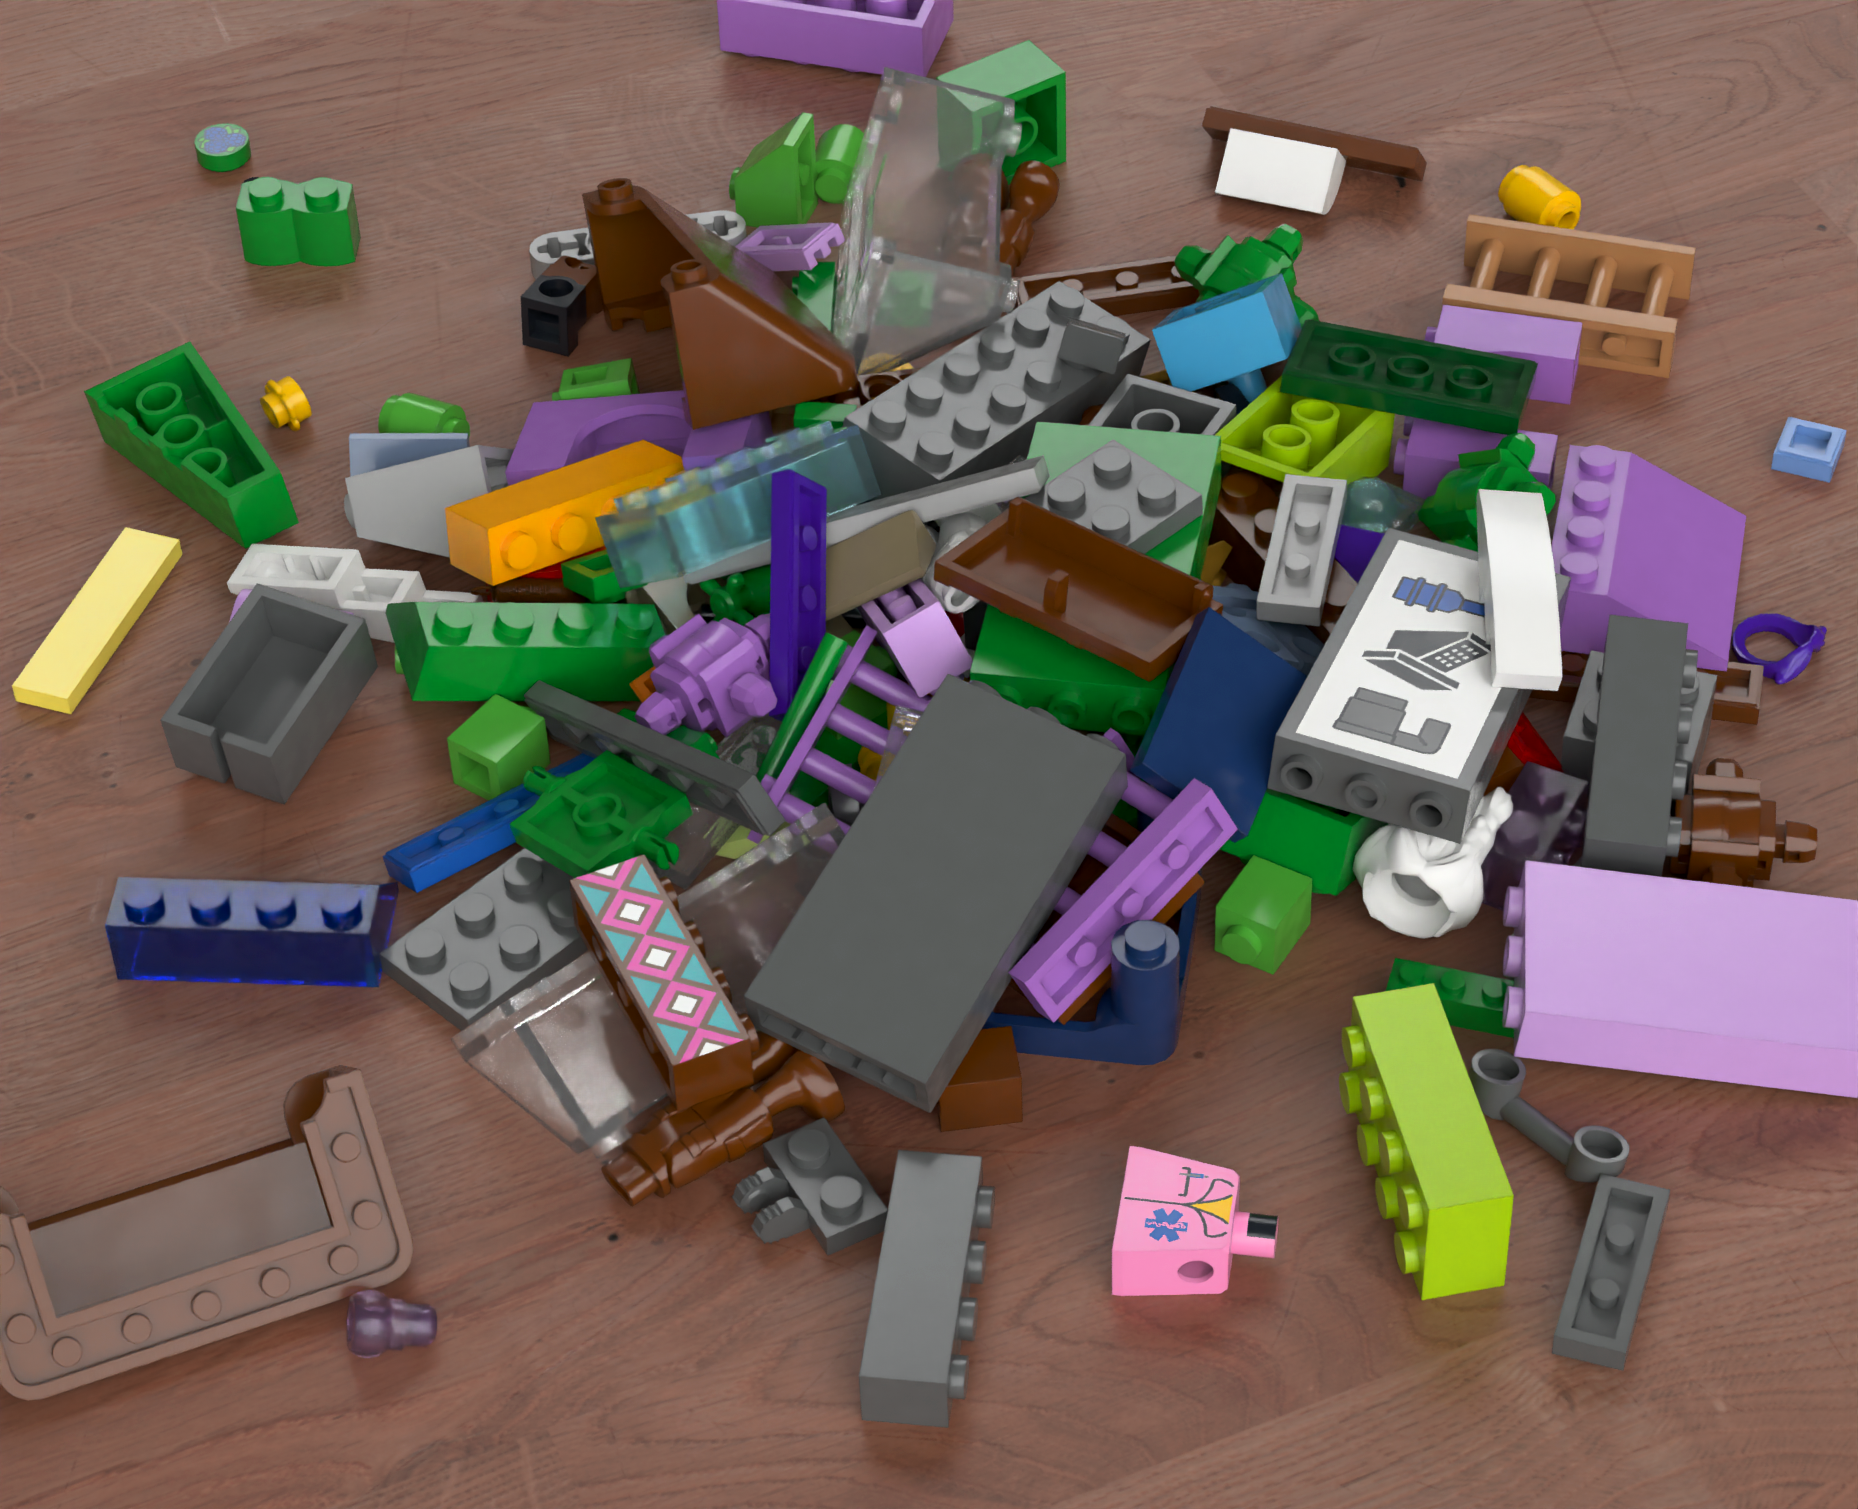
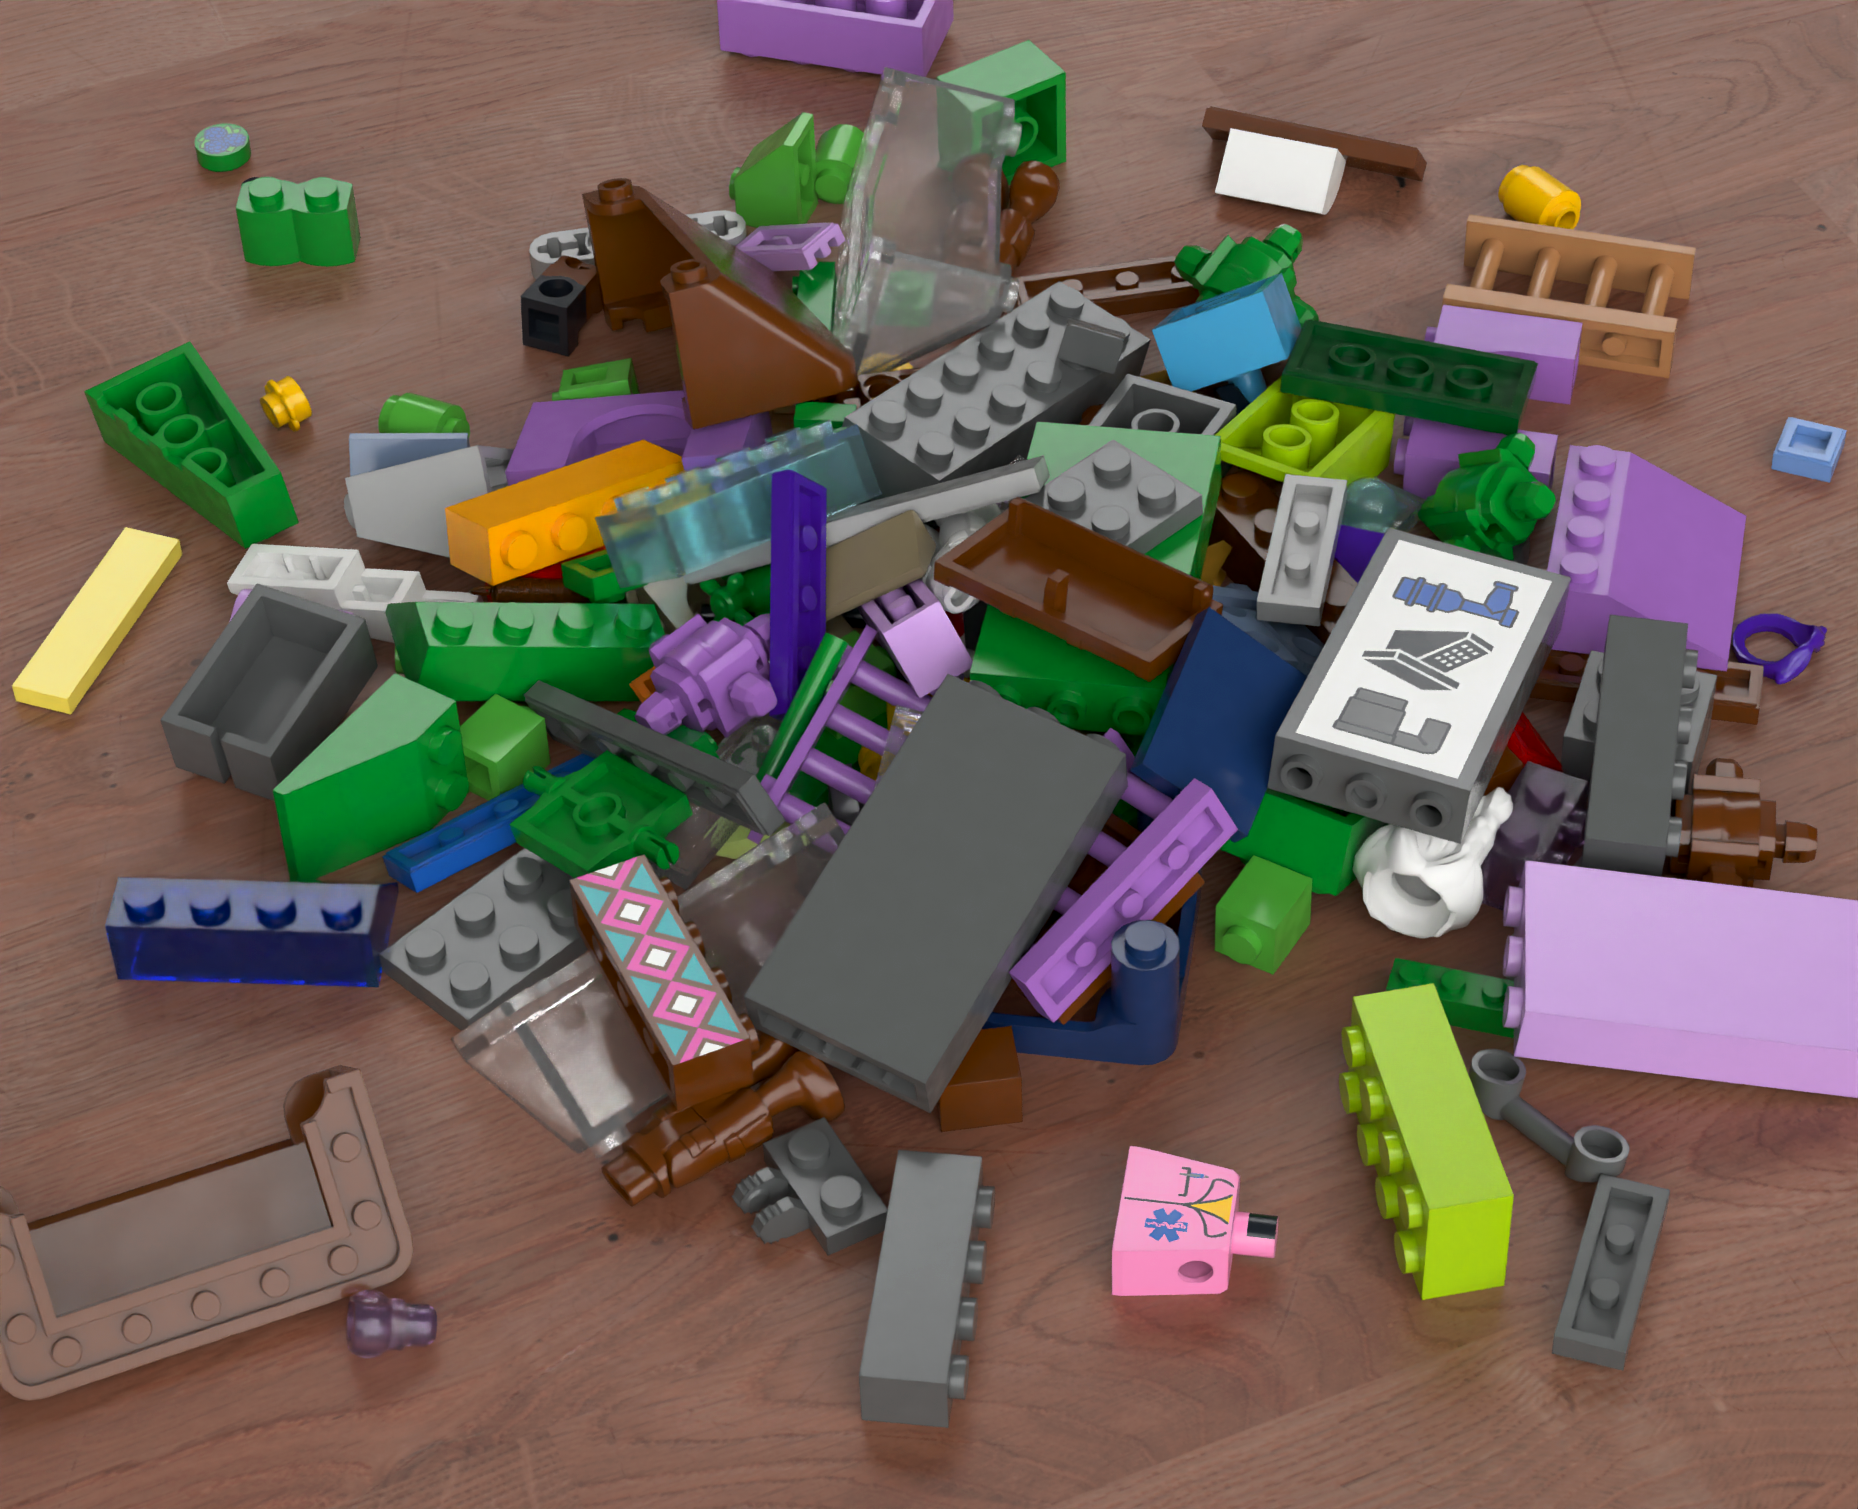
white slope [1476,489,1563,691] -> none
none -> green slope [273,673,469,886]

